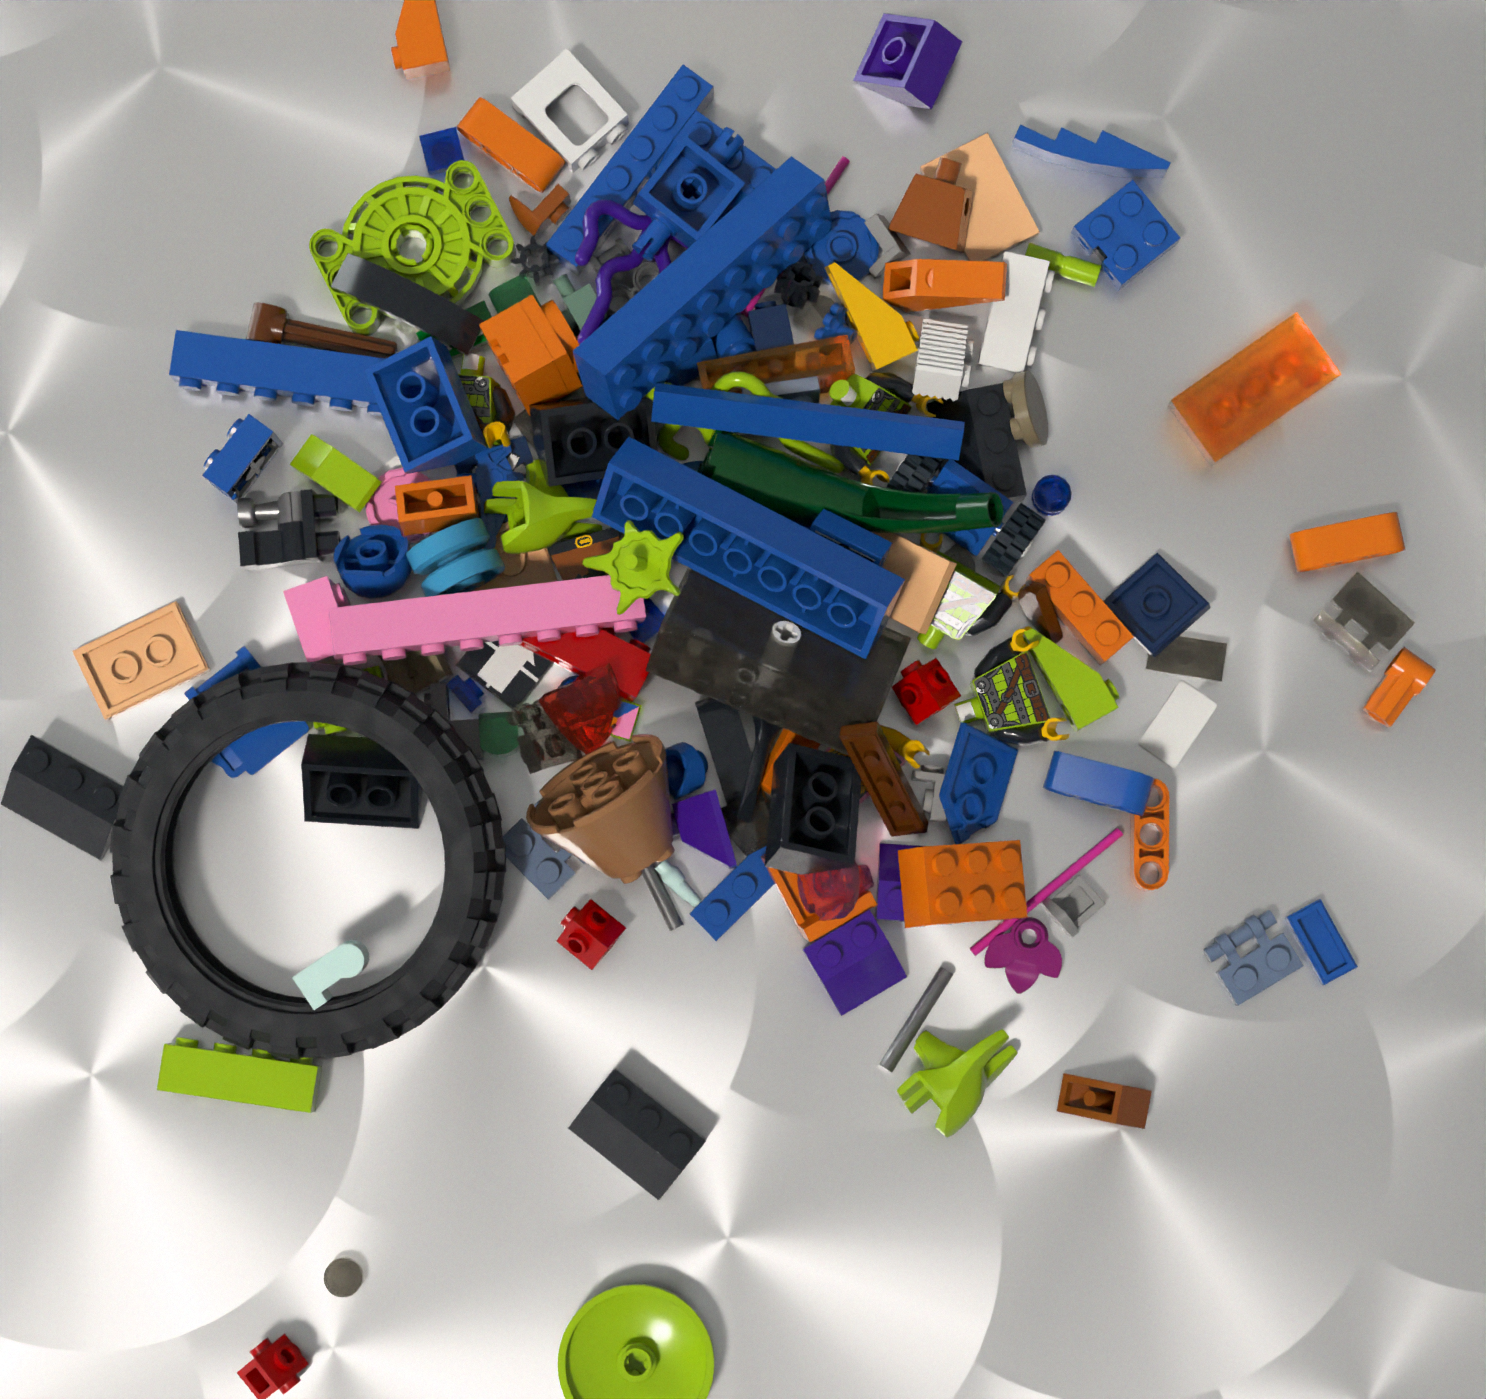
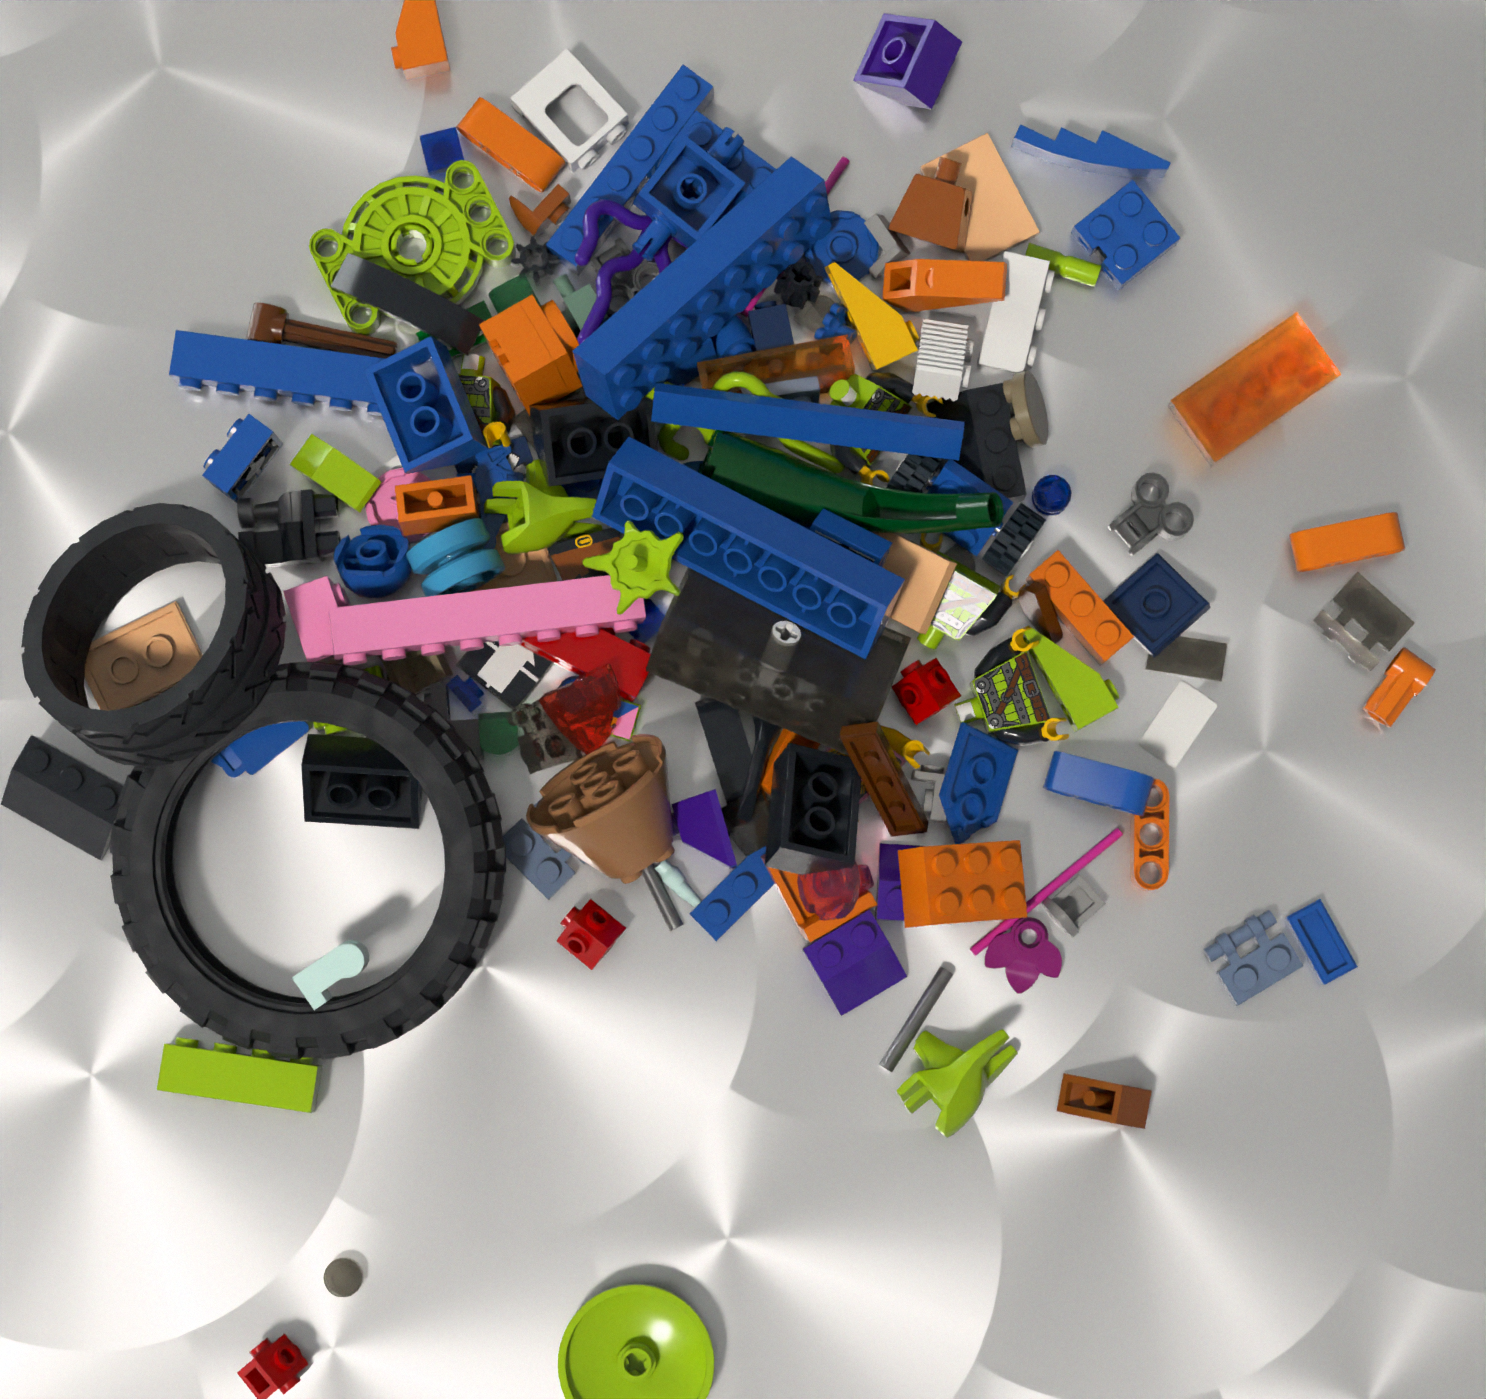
black slope [568,1067,707,1200] -> none
blue piece [665,742,708,800] -> none
none -> black tyre [21,503,286,767]
none -> dark grey piece [1108,473,1194,556]

